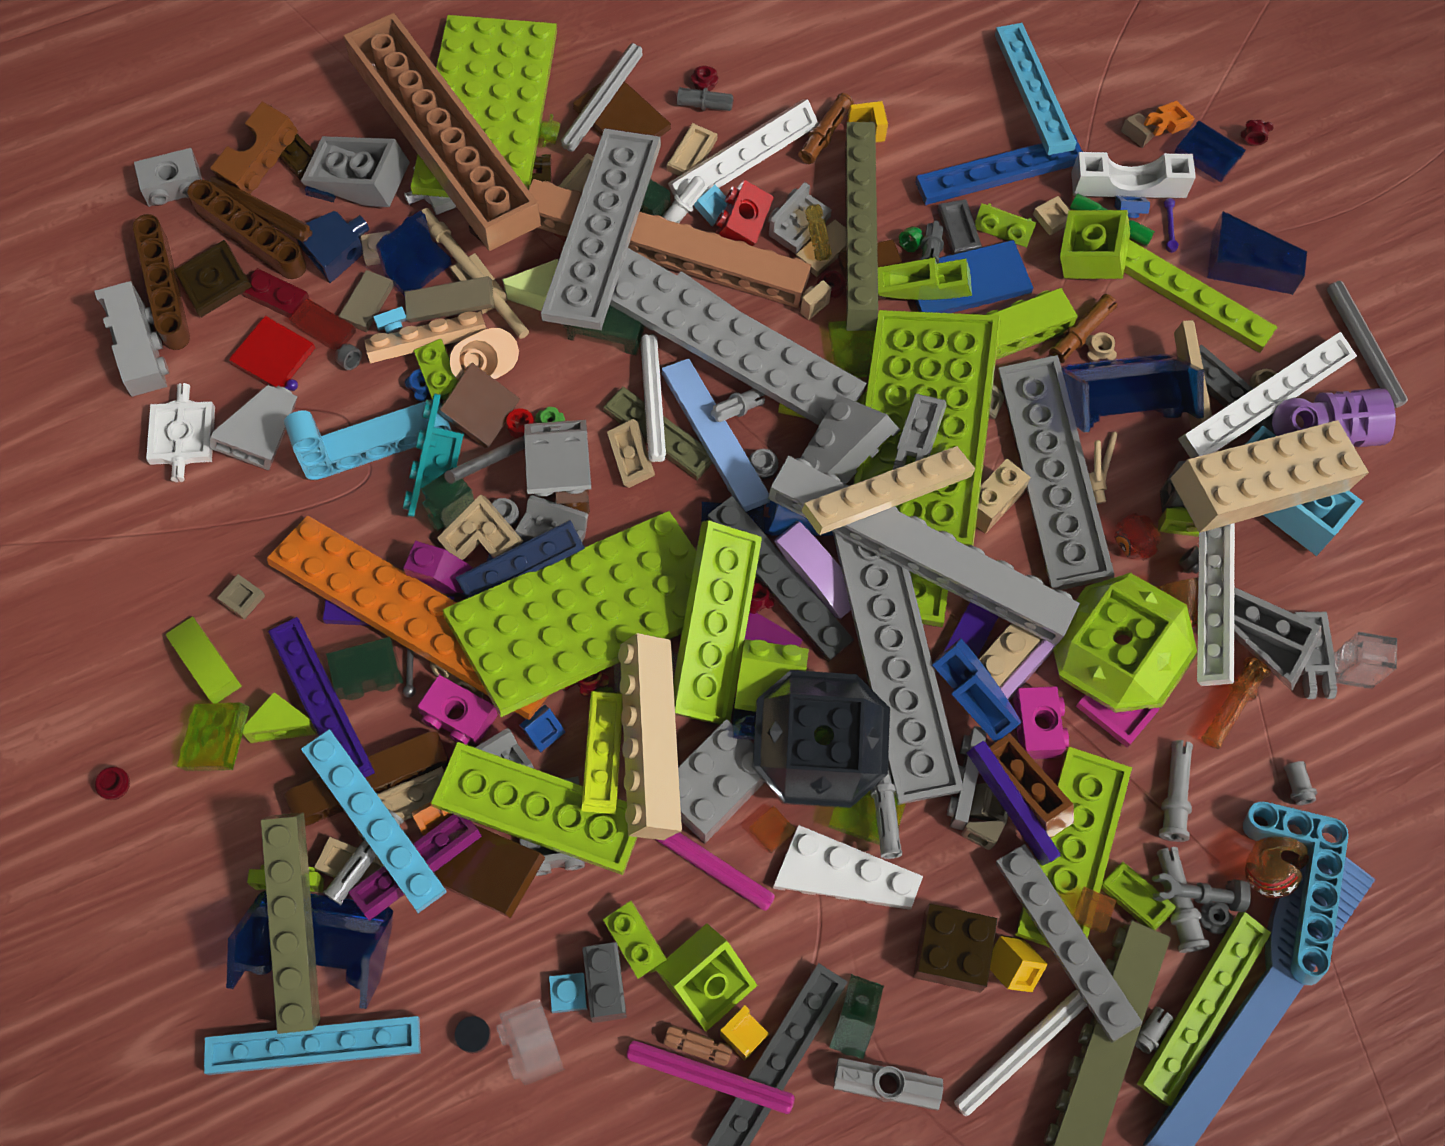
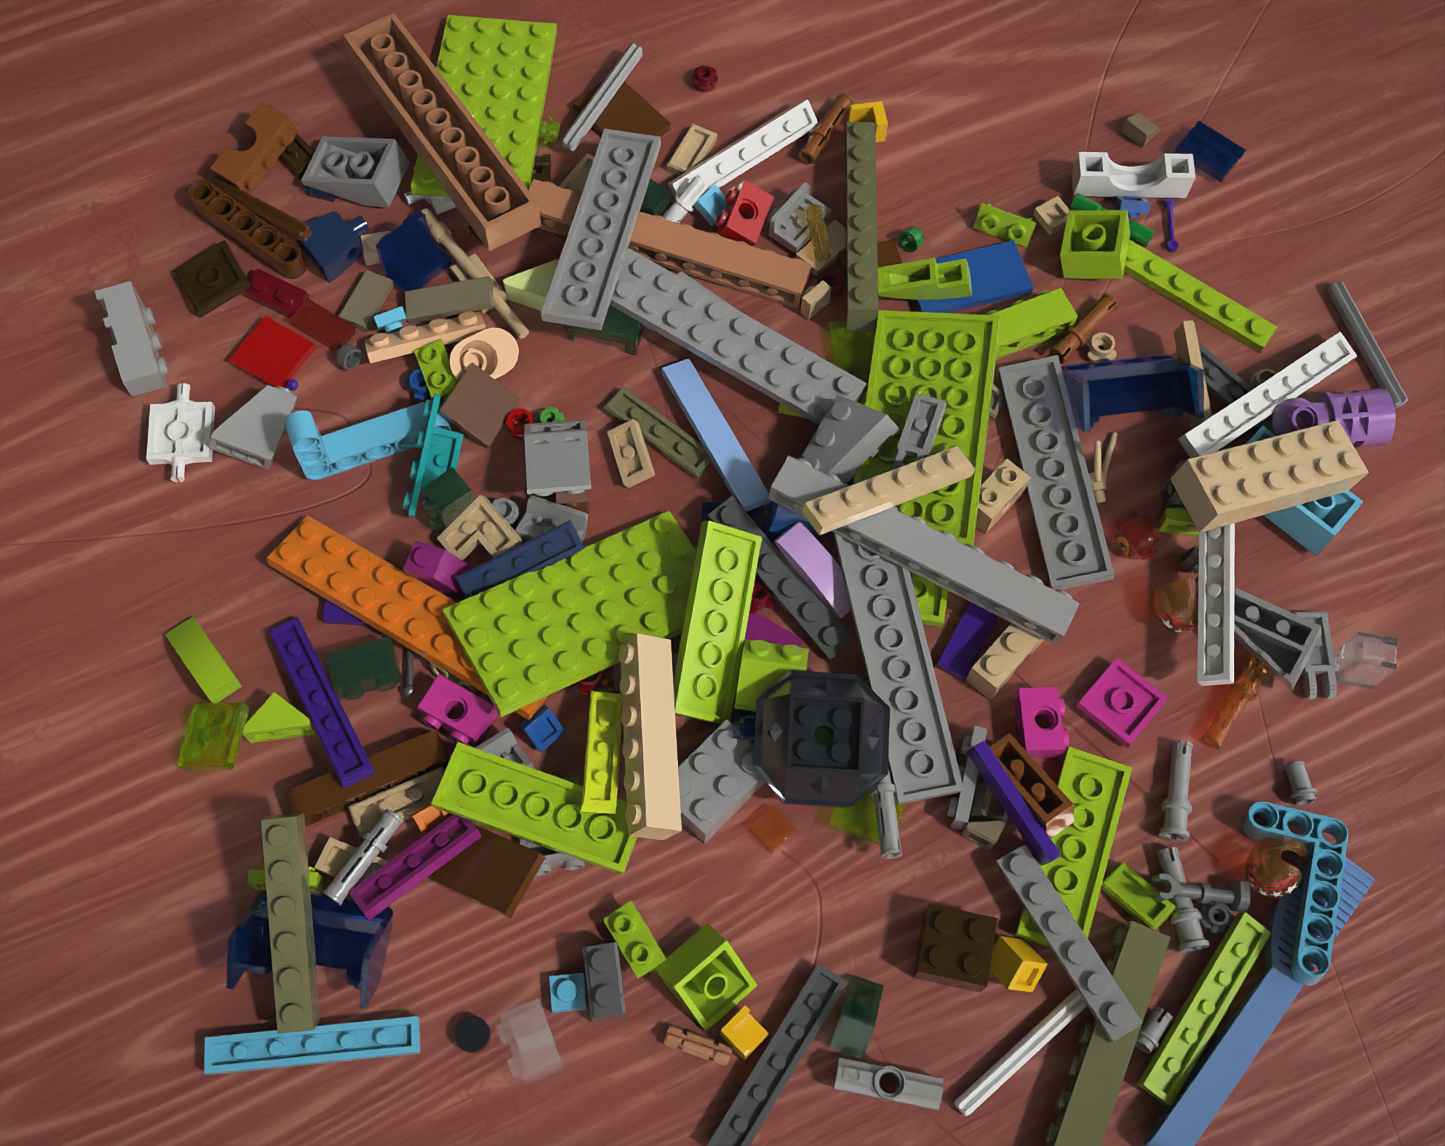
dark red plate [95,767,130,800] -> none
reddish brown beam [133,214,190,350] -> none
light grey brick [134,148,202,206] -> none
dark tan plate [217,574,265,620] -> none
medium azure plate [301,729,447,913] -> none
flat silver bar [445,436,525,483] -> none
dark pink axle [627,1041,795,1114] -> none
white axle [641,334,666,462] -> none
dark pink axle [655,832,775,911] -> none
dark grey axle [677,87,734,111] -> none
light grey axle [711,388,765,422] -> none
light grey plate [749,449,778,479] -> none
white wing [773,825,923,910] -> none
blue plate [915,135,1083,205] -> none
dark grey axle [920,221,944,263] -> none
blue slope [932,638,1021,743] -> none
flat silver tile [937,199,982,255] -> none
medium azure plate [995,23,1076,155] -> none
lavender tile [1000,639,1056,701] -> none
lime piece [1053,573,1197,713] -> none
clear orange tile [1073,887,1117,934] -> none
orange plate [1144,101,1195,136] -> none
clear blue wedge [1207,211,1307,295] -> none
dark red plate [1241,120,1274,146] -> none

